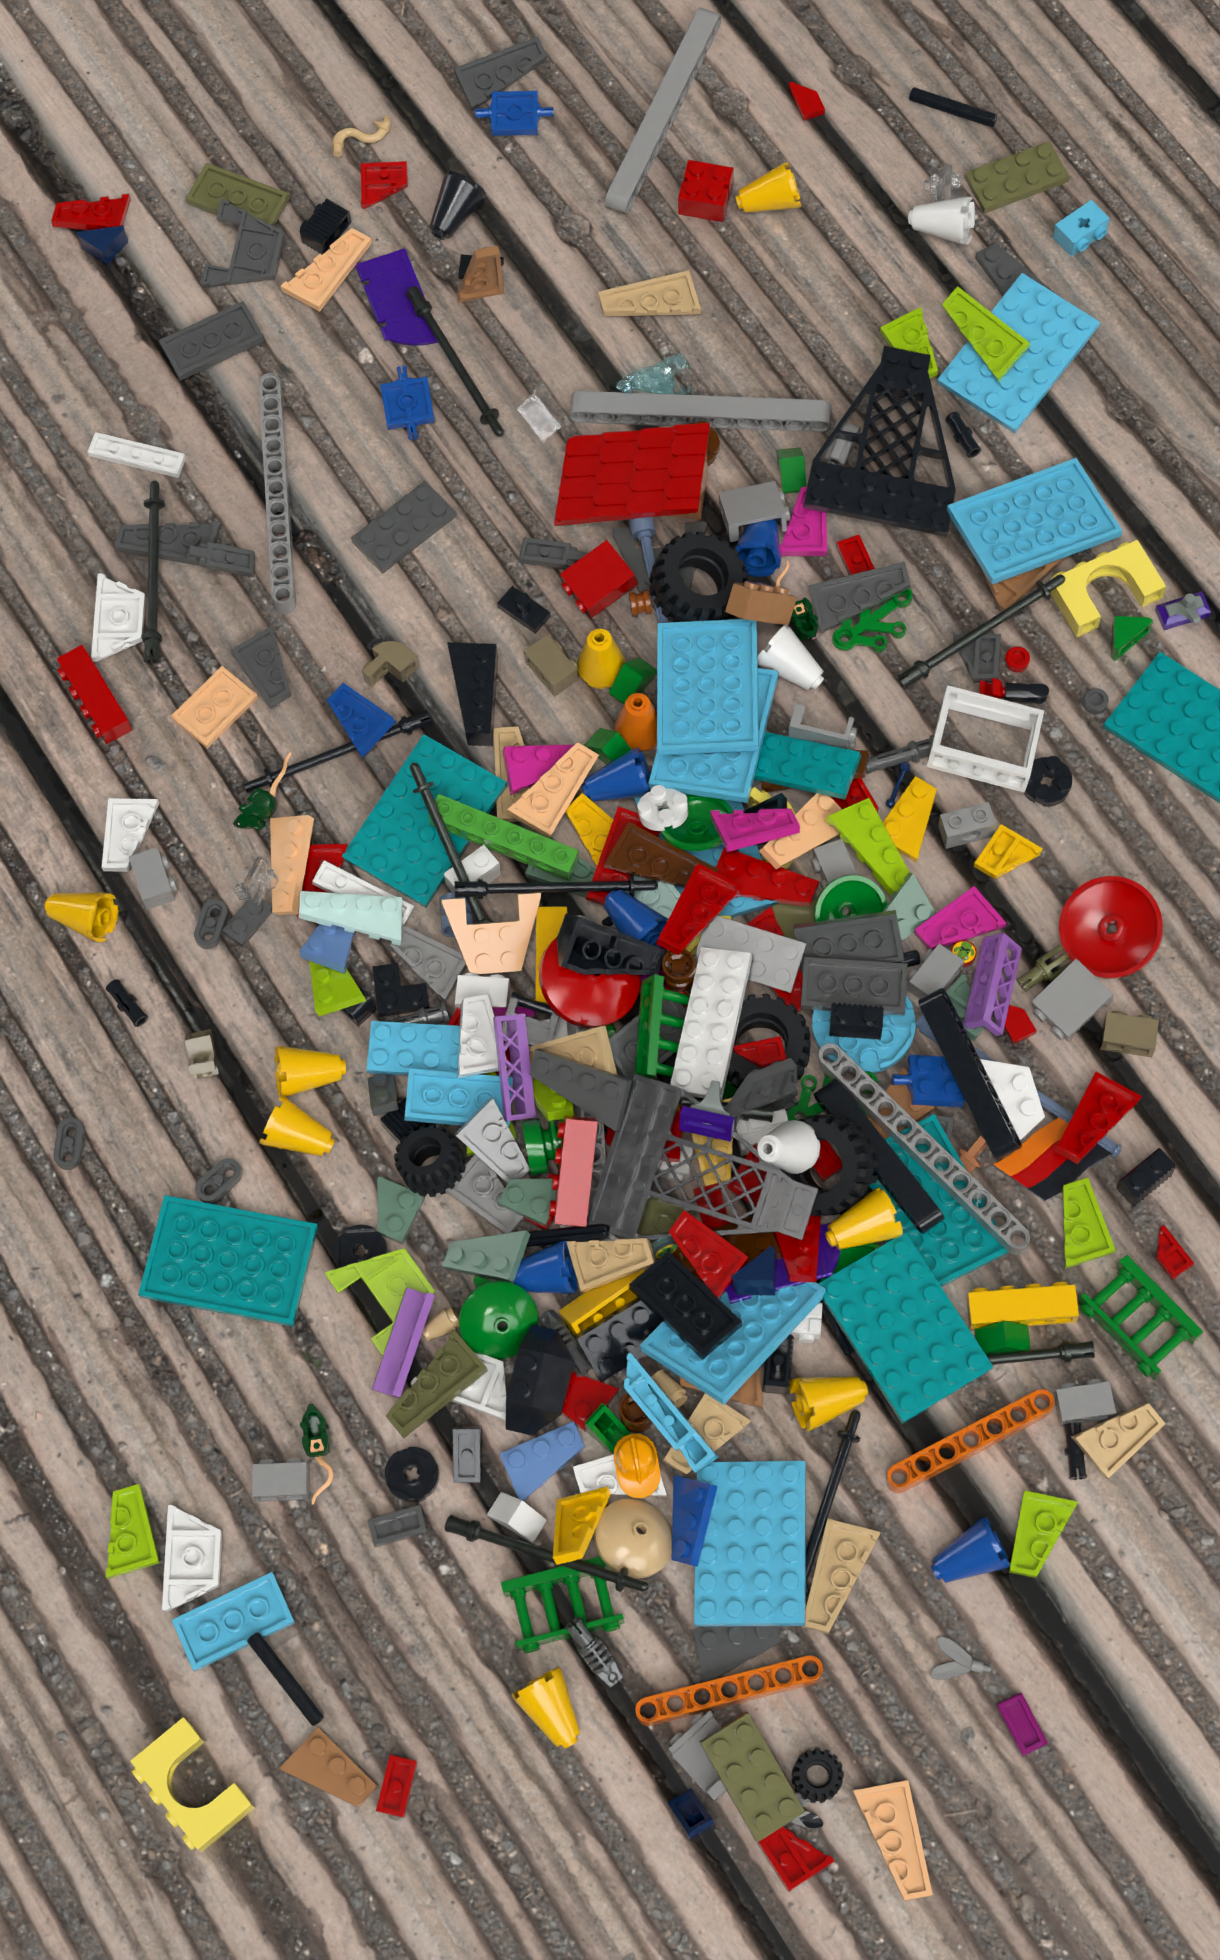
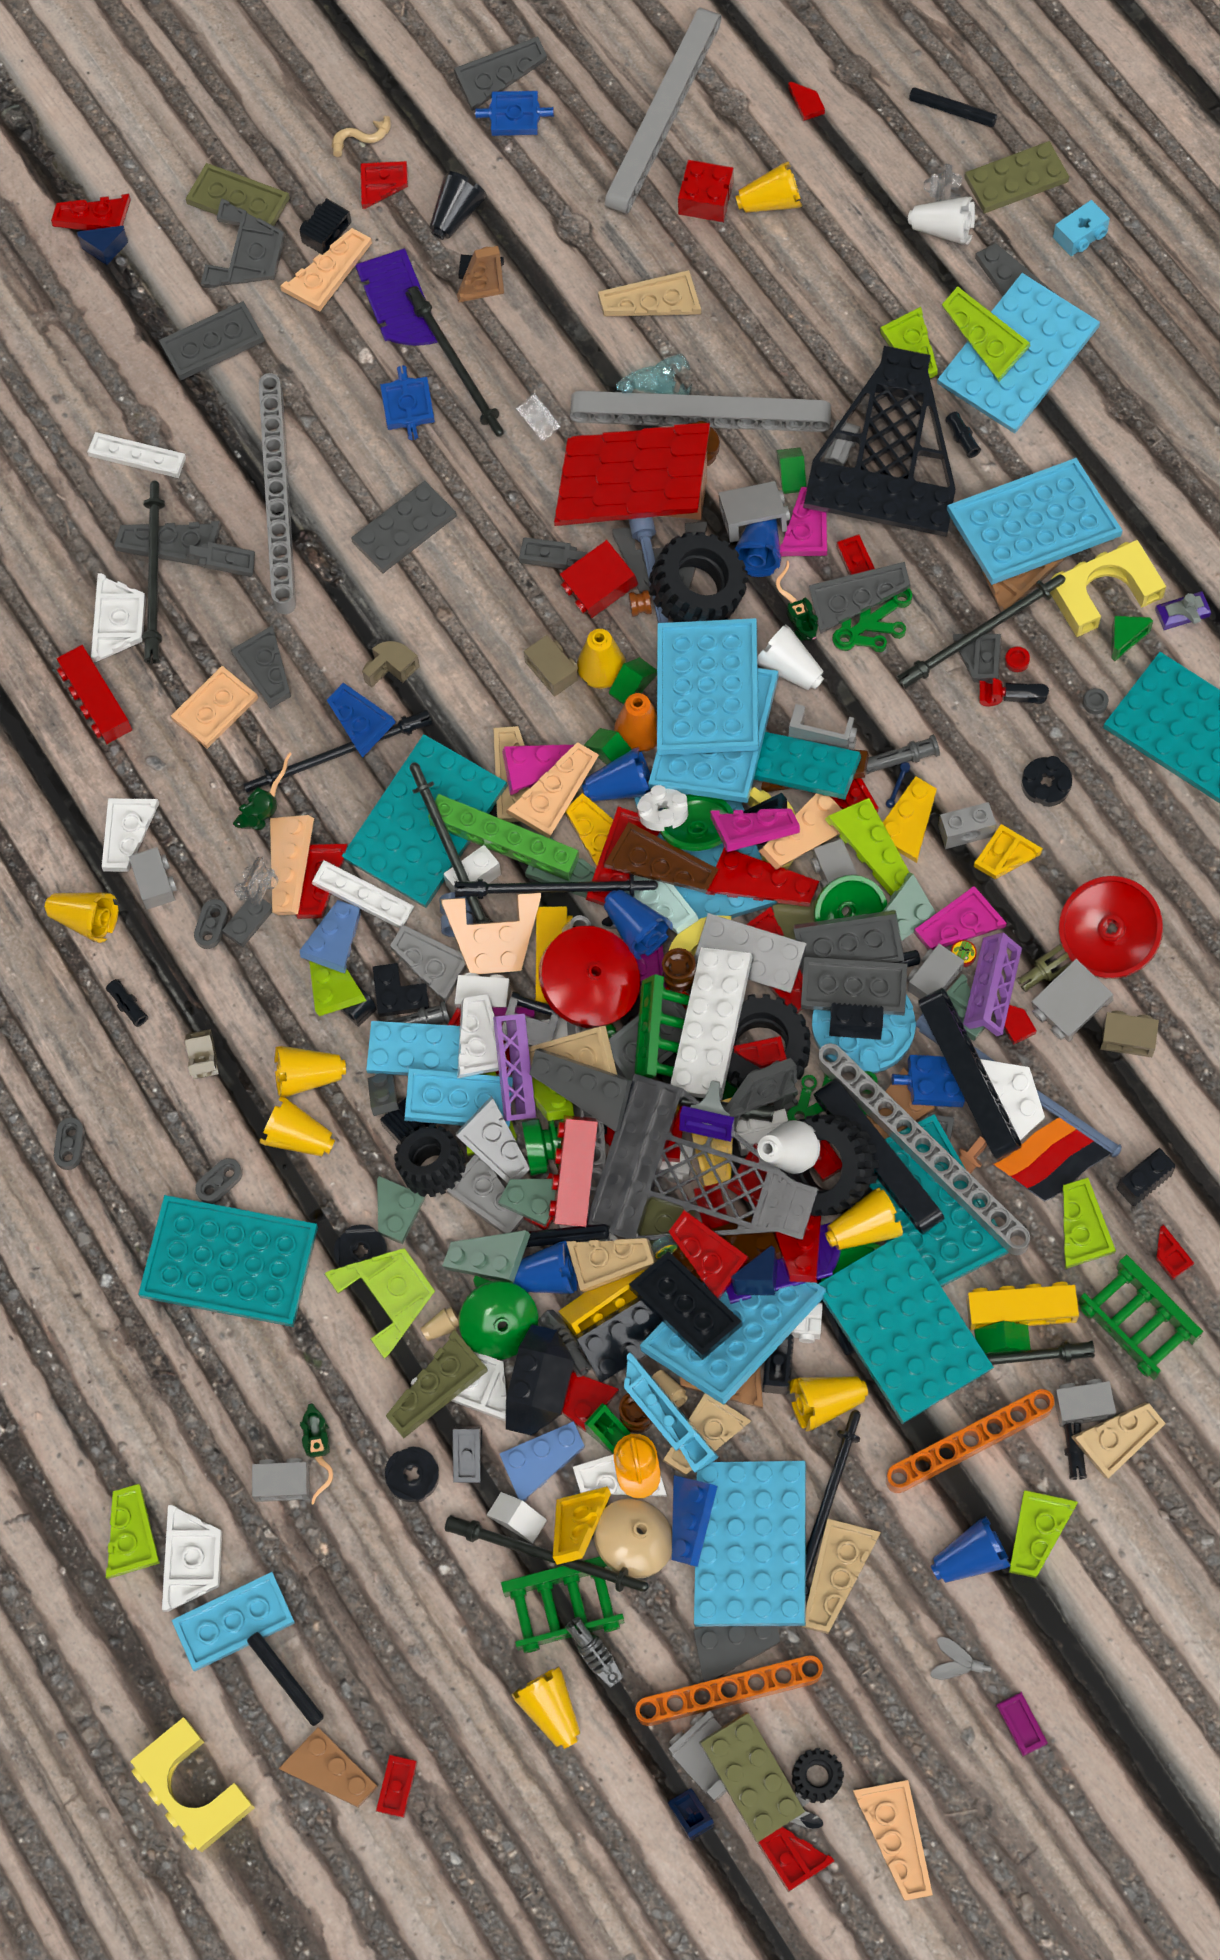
light aqua wing [299,891,402,946] -> none
dark grey plate [368,1505,428,1548] -> none
medium lavender fence [371,1288,435,1398] -> none
black wedge [447,642,498,746] -> none
black tile [497,586,551,634] -> none
black wedge [557,914,666,975] -> none
red wing [656,863,743,955] -> none
medium nougat wedge [725,581,797,625] -> none
white window [926,685,1044,793] -> none
red wing [1054,1072,1142,1164] -> none

